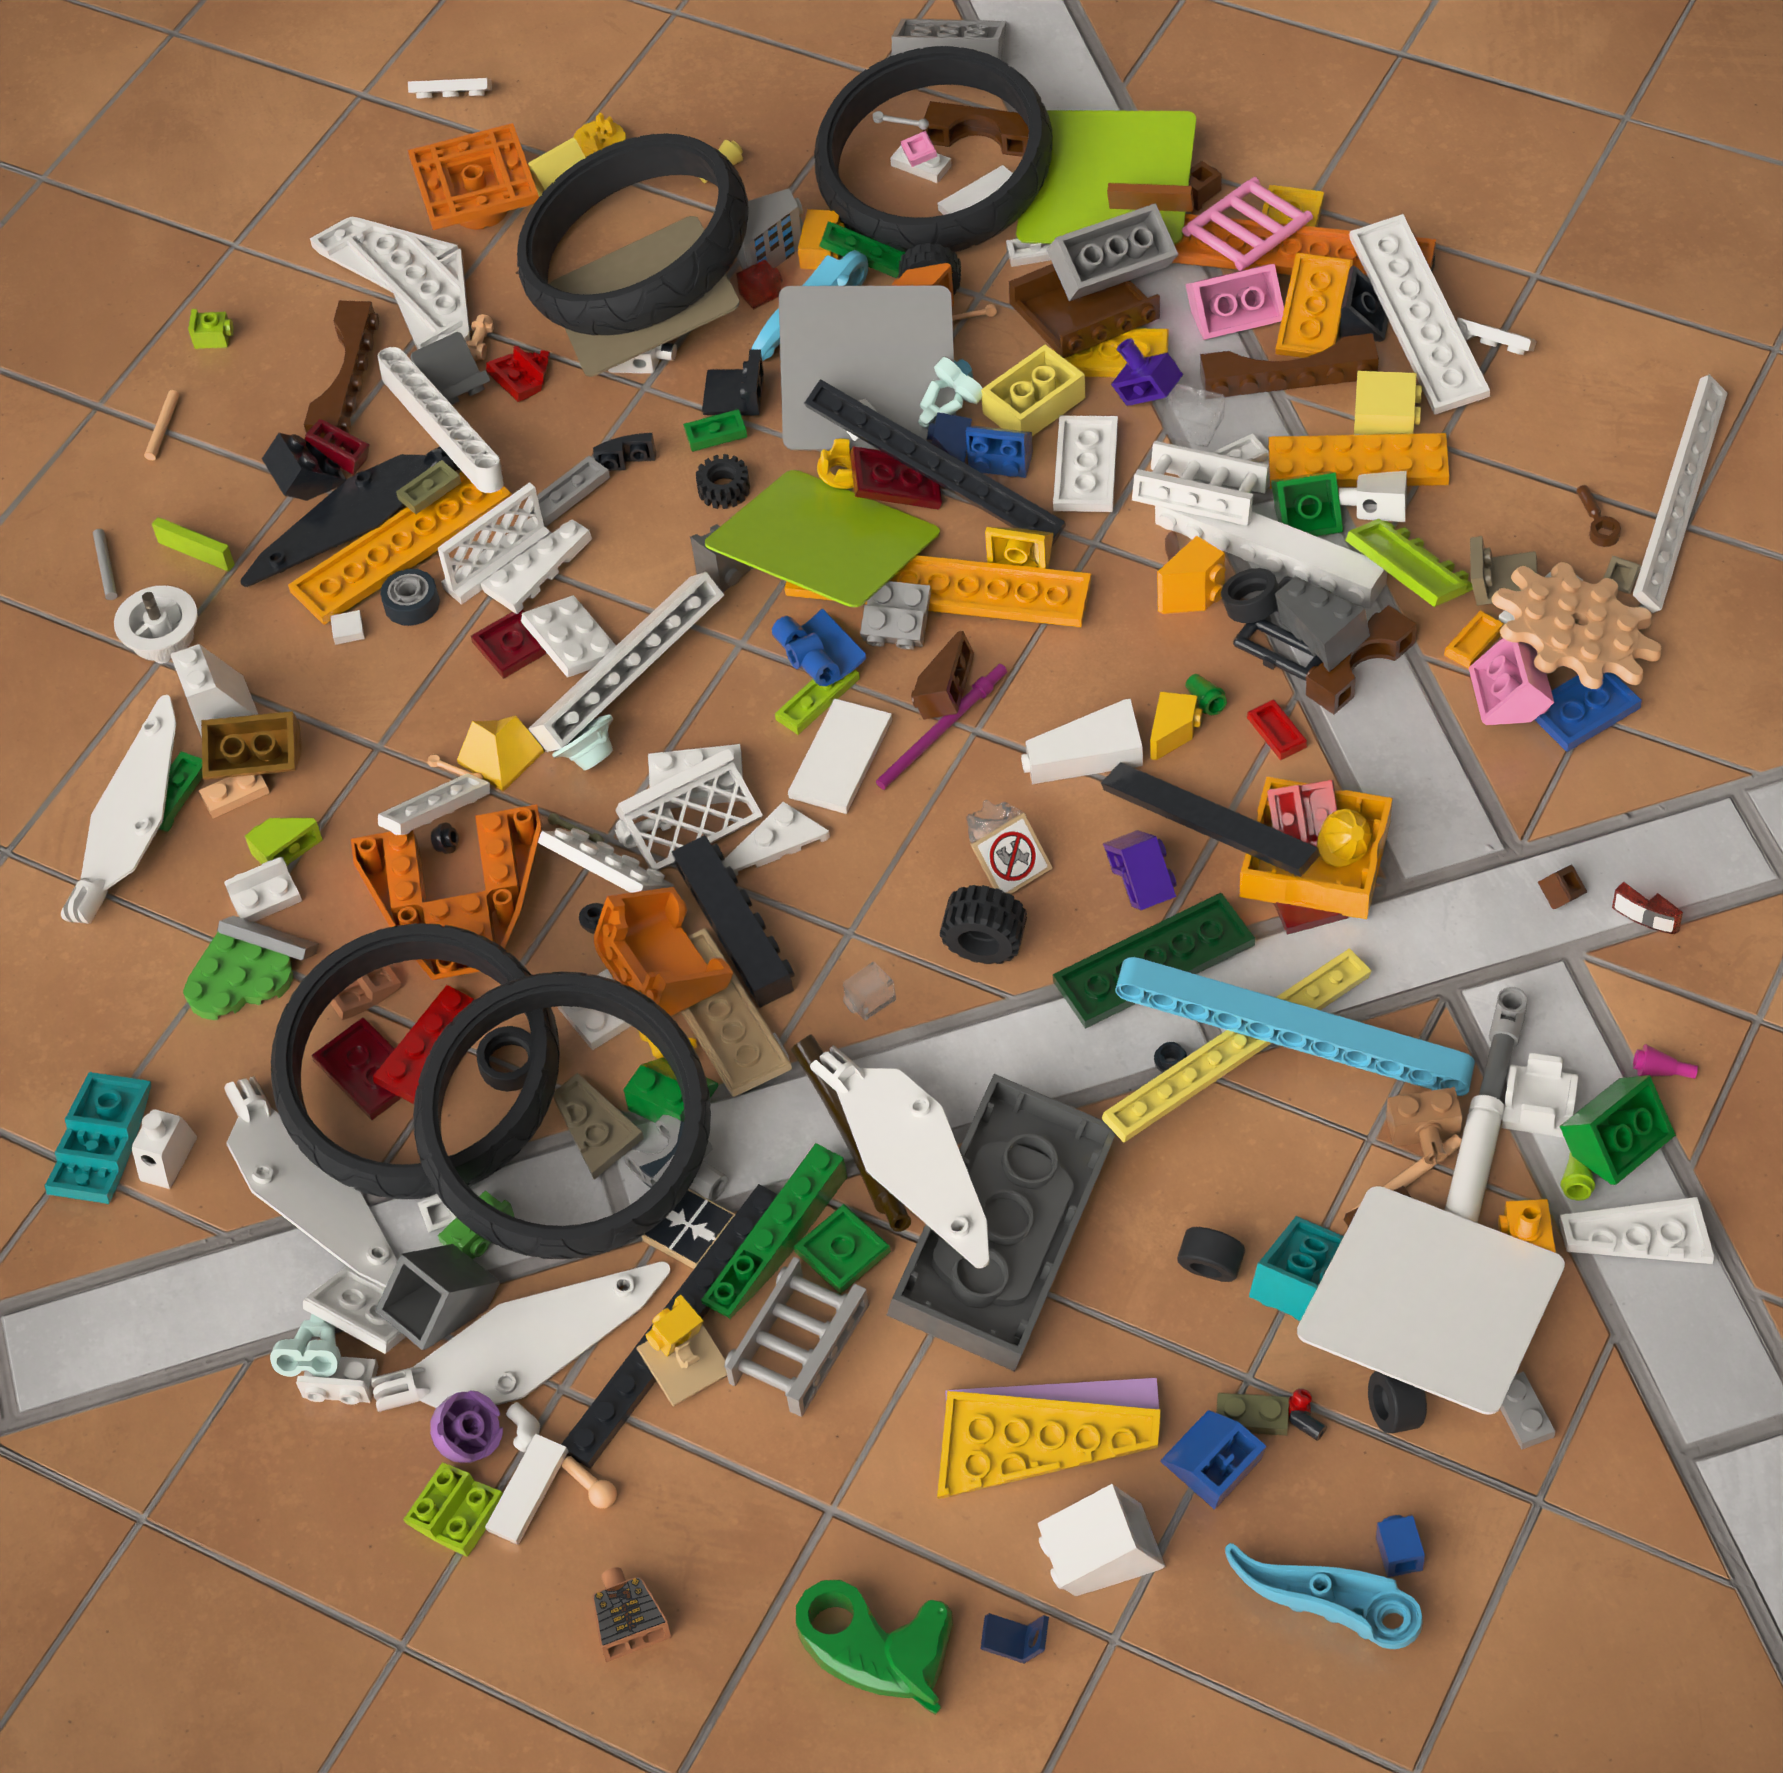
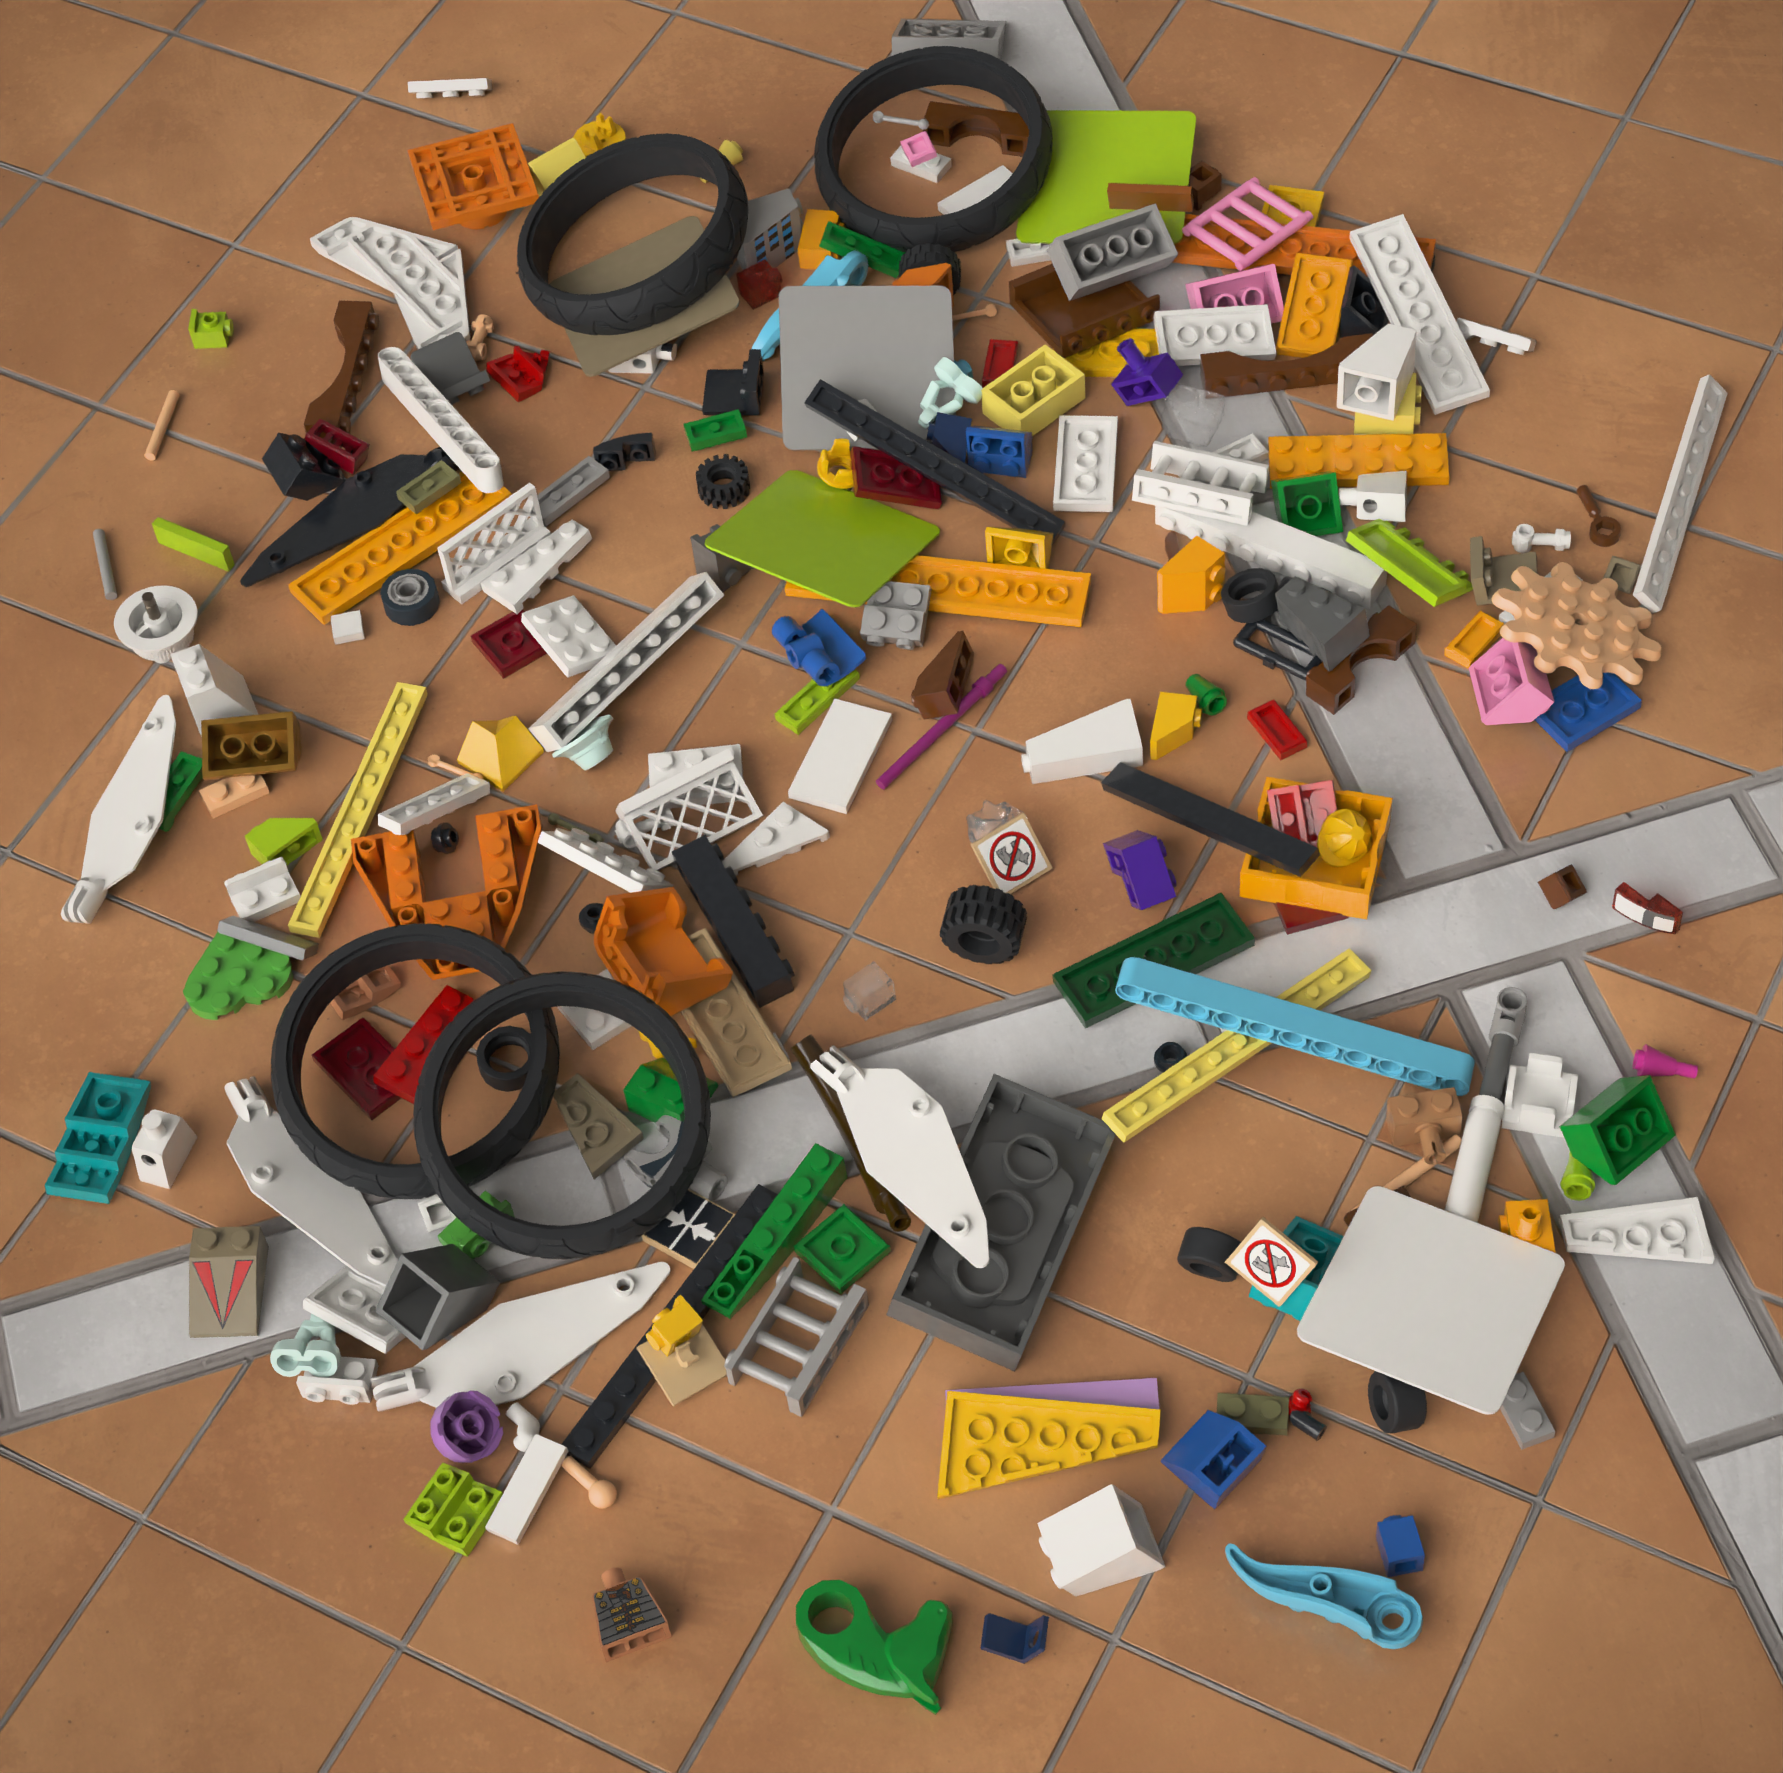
none -> dark tan slope [189,1226,269,1338]
none -> light yellow plate [288,682,428,938]
none -> red tile [982,339,1018,388]
none -> white plate [1153,304,1276,366]
none -> piece [1225,1217,1318,1307]
none -> white slope [1337,324,1417,421]
none -> white bar [1512,524,1571,553]

